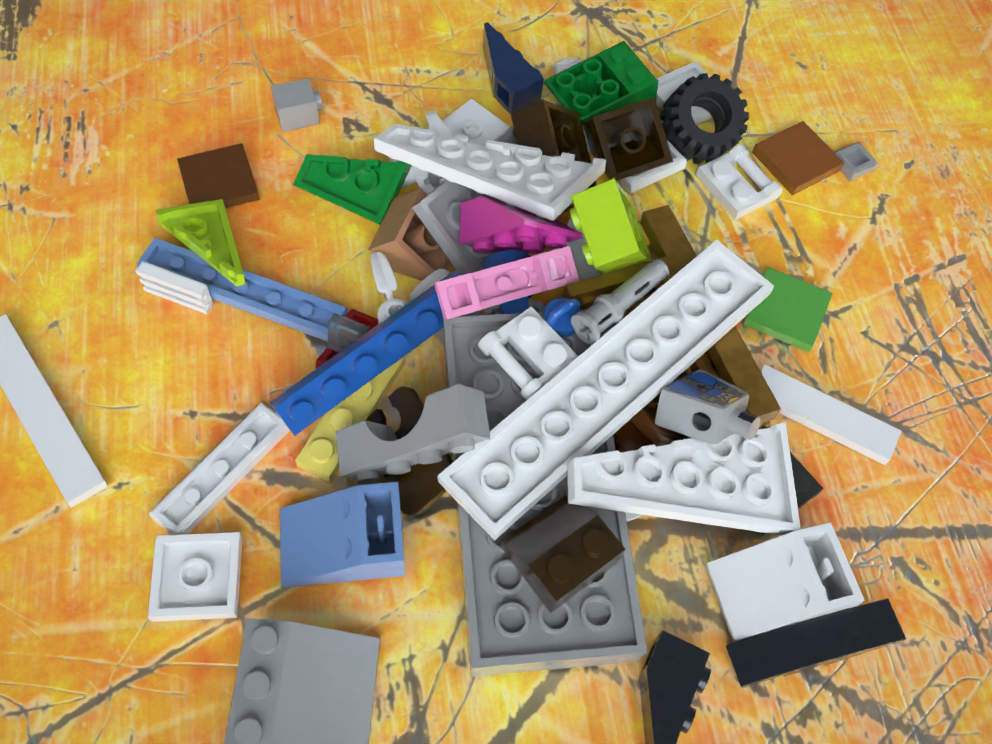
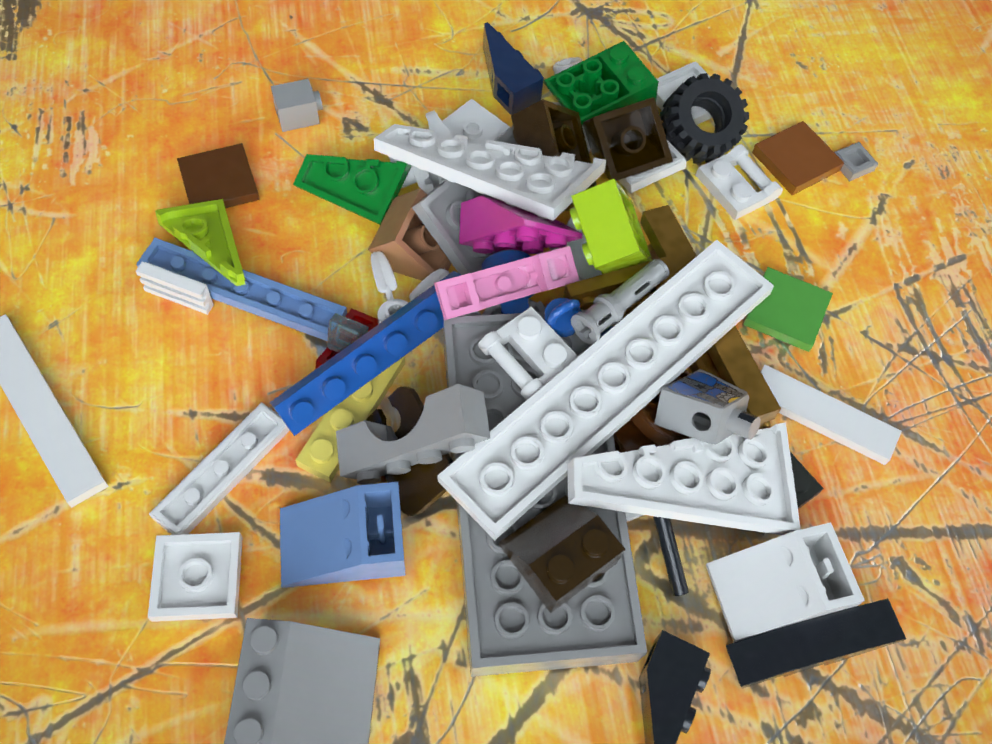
none -> black bar [653,516,689,596]

